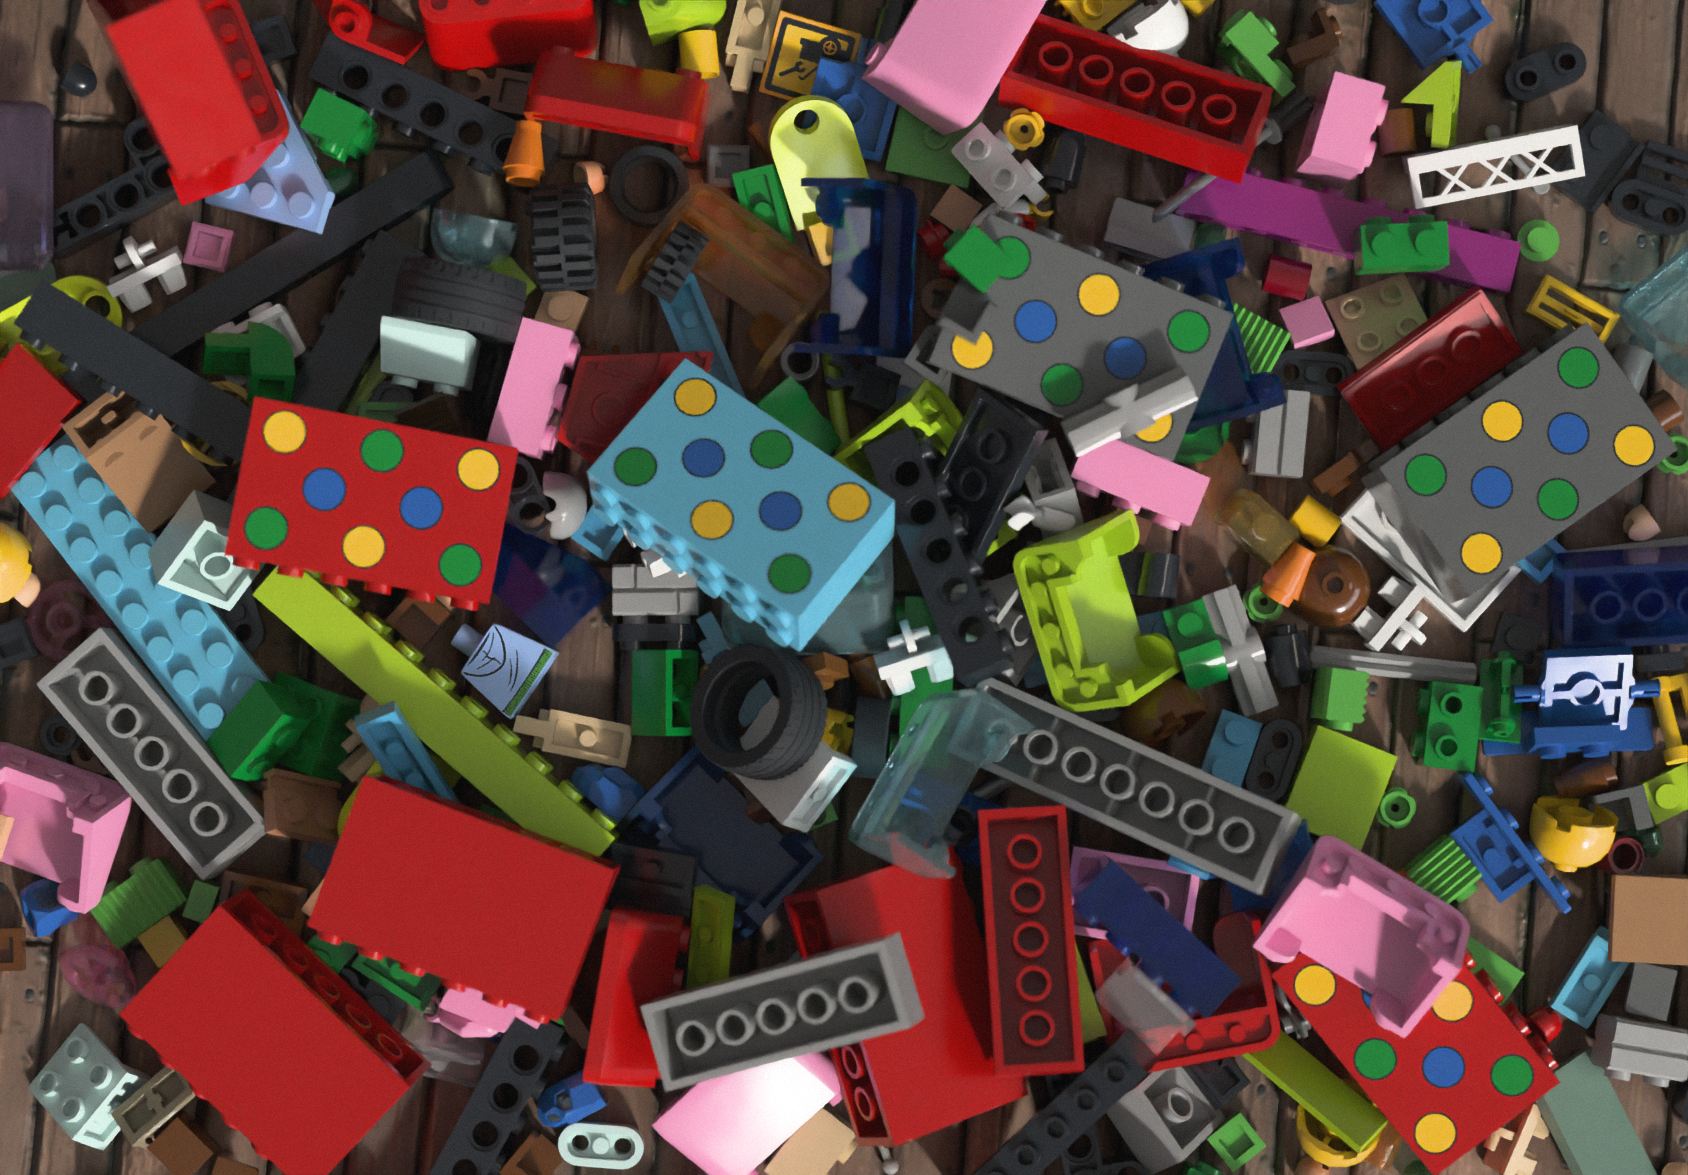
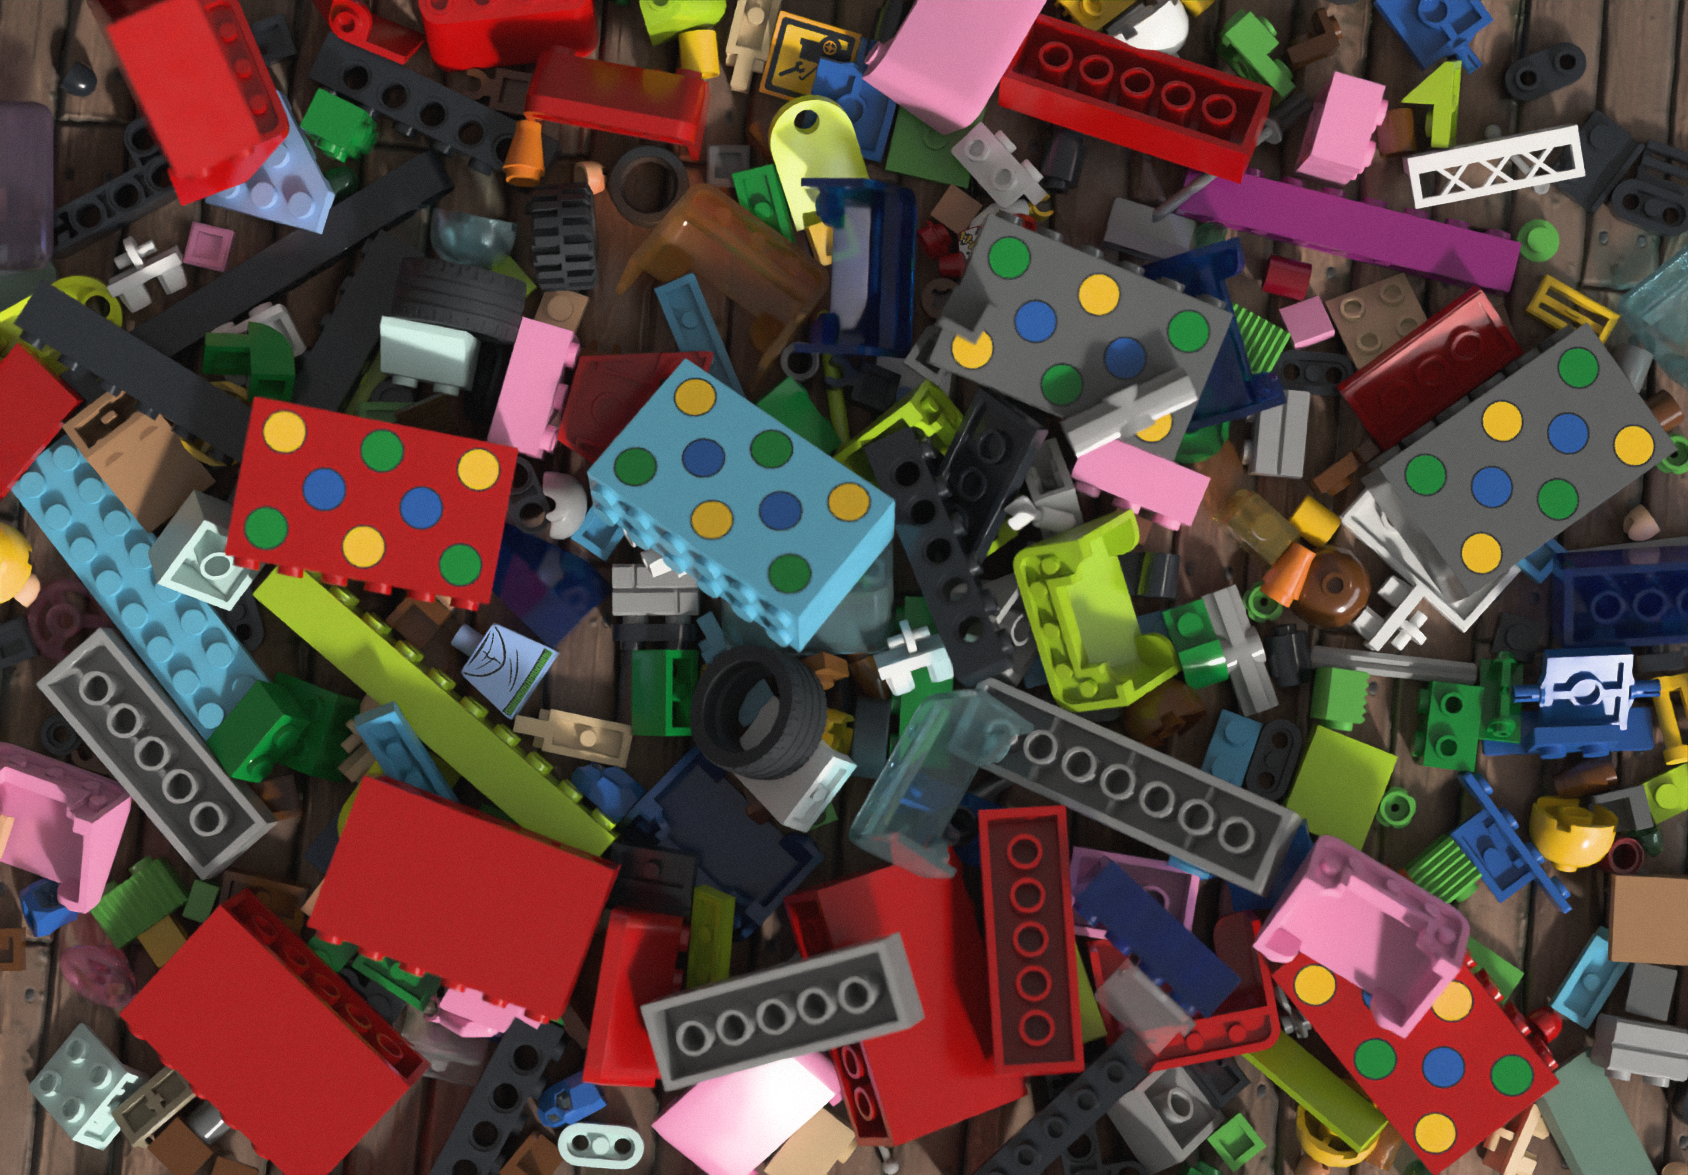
nougat plate [263,768,342,846] -> none
black tyre [641,220,710,304] -> none
green brick [942,224,1013,295] -> none
yellow plate [1003,108,1045,151] -> none
green brick [1352,215,1450,275] -> none
none -> dark grey beam [186,1100,231,1145]

